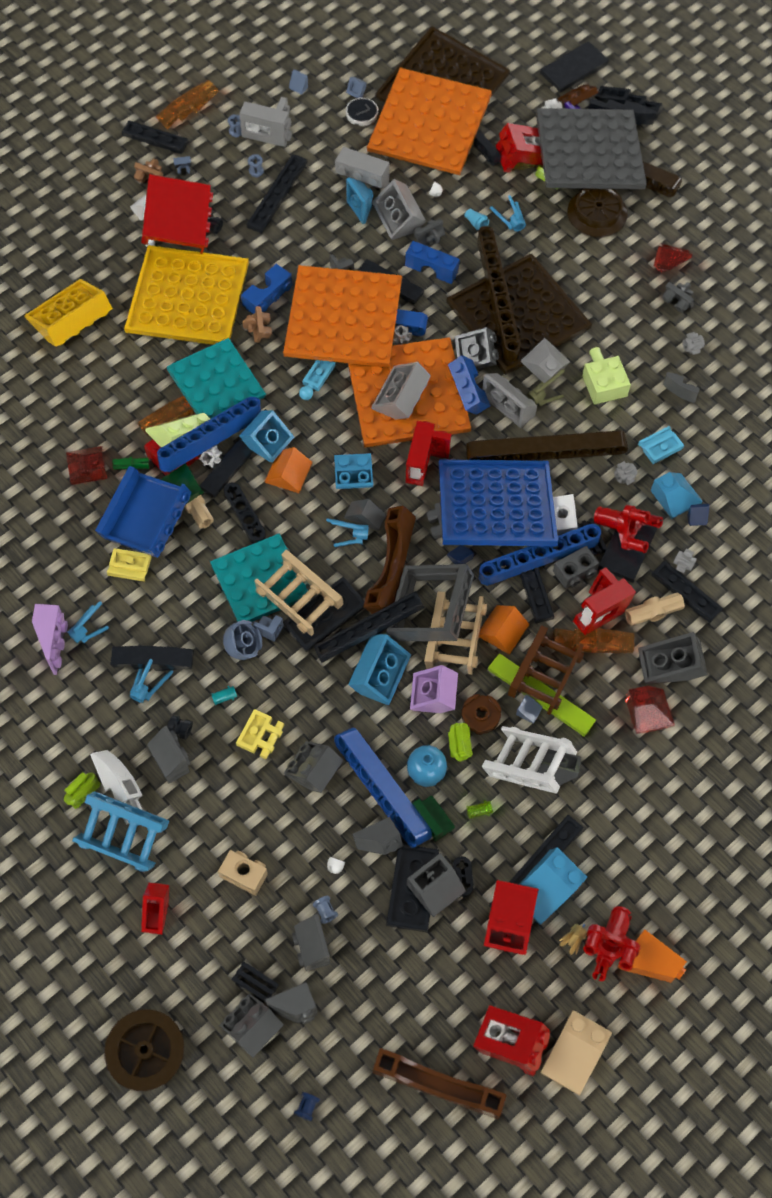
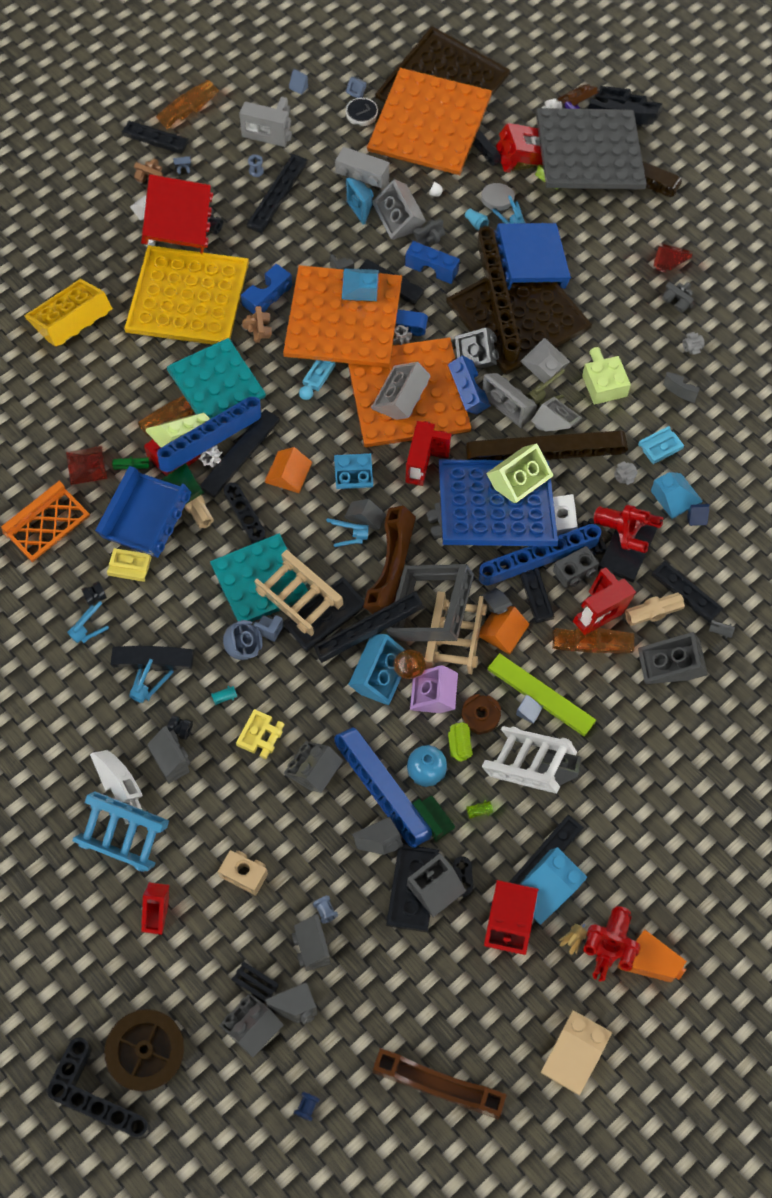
lavender slope [32,604,68,675] -> none
lime piece [64,772,101,809] -> none
sand blue bush [228,115,242,137] -> none
dark azure slope [239,410,294,462] -> none
white hinge [327,857,345,874] -> none
dark blue slope [447,545,474,564] -> none
red brick [473,1005,550,1076] -> none
reddish brown fence [507,625,585,715] -> none
black tile [540,41,609,93] -> none
dark brown piece [567,188,628,237] -> none
clear red slope [625,686,675,734] -> none
light grey gear [673,548,697,573] -> none
none -> orange fence [1,480,90,562]
none -> black beam [47,1037,150,1139]
none -> black wheel [81,581,107,606]
none -> dark azure slope [342,268,379,301]
none -> clear orange hair [393,650,426,679]
none -> dark grey slope [479,588,512,614]
none -> light grey tile [481,183,515,211]
none -> yellowish green slope [486,443,554,503]
none -> blue panel [494,223,571,289]
none -> light grey slope [531,397,582,432]
none -> dark grey pin [709,620,735,639]

